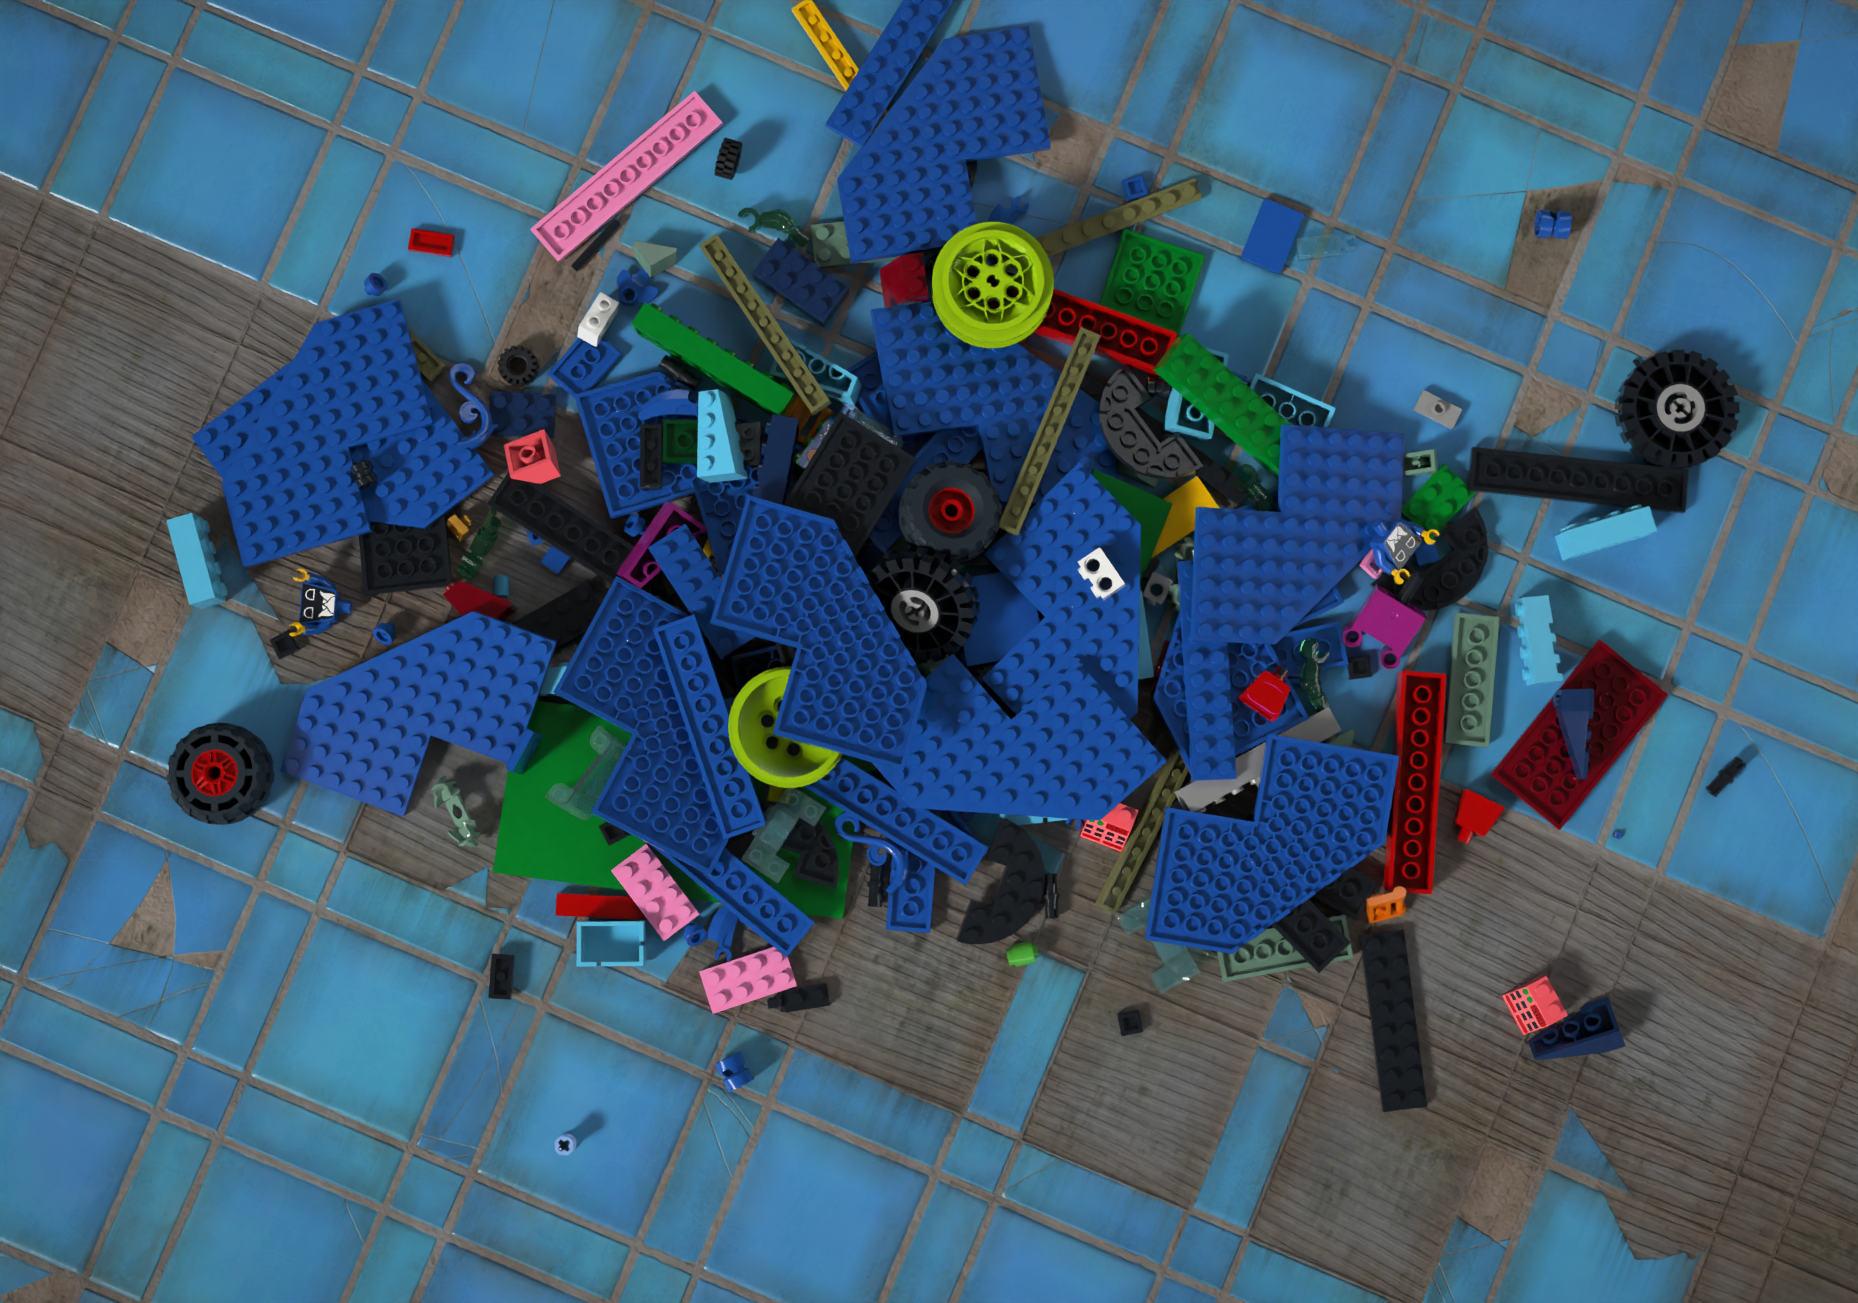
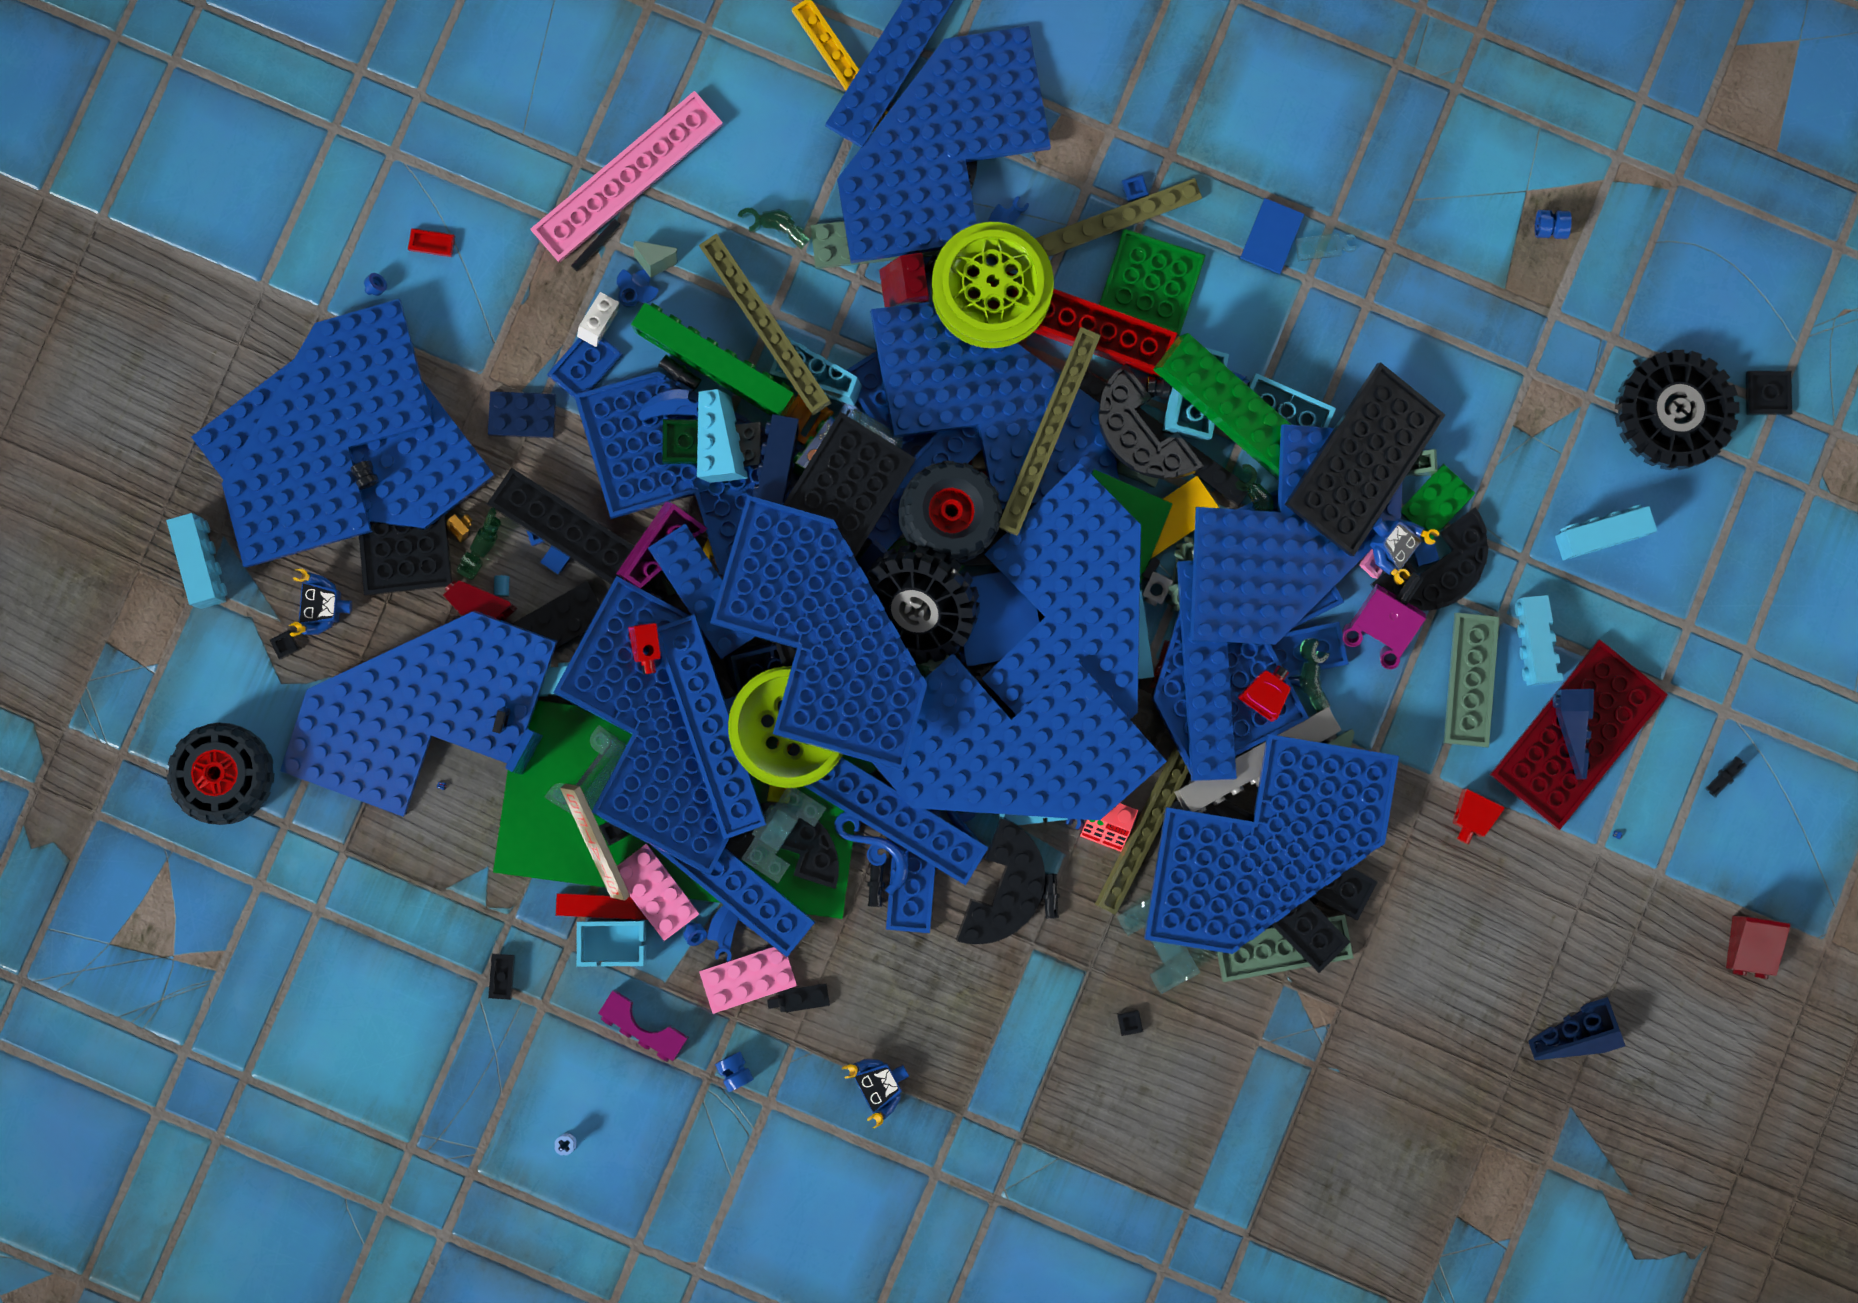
blue tile [373,622,397,645] -> none
olive plate [408,328,446,382] -> none
sand green piece [431,776,481,847] -> none
blue plant [448,363,498,450] -> none
black tyre [497,345,539,387] -> none
coral slope [504,429,561,484] -> none
blue tile [624,513,647,537] -> none
black tile [640,424,663,490] -> none
black tyre [714,137,743,180] -> none
dark blue brick [753,238,849,328] -> none
bright green brick [1006,941,1040,967] -> none
white brick [1077,547,1126,600] -> none
black tile [1347,655,1372,680] -> none
black plate [1359,930,1427,1112] -> none
orange plate [1367,886,1406,924] -> none
red brick [1383,670,1446,894] -> none
light grey plate [1413,390,1462,430] -> none
black plate [1468,447,1689,514] -> none
coral slope [1502,975,1568,1035] -> none
none -> black tile [492,707,511,734]
none -> dark tan tile [560,784,630,900]
none -> magenta arch [598,990,689,1062]
none -> red torso [628,623,661,674]
none -> torso [842,1059,909,1129]
none -> black plate [1284,362,1445,556]
none -> dark red slope [1726,916,1791,979]
none -> black tile [1746,371,1792,415]

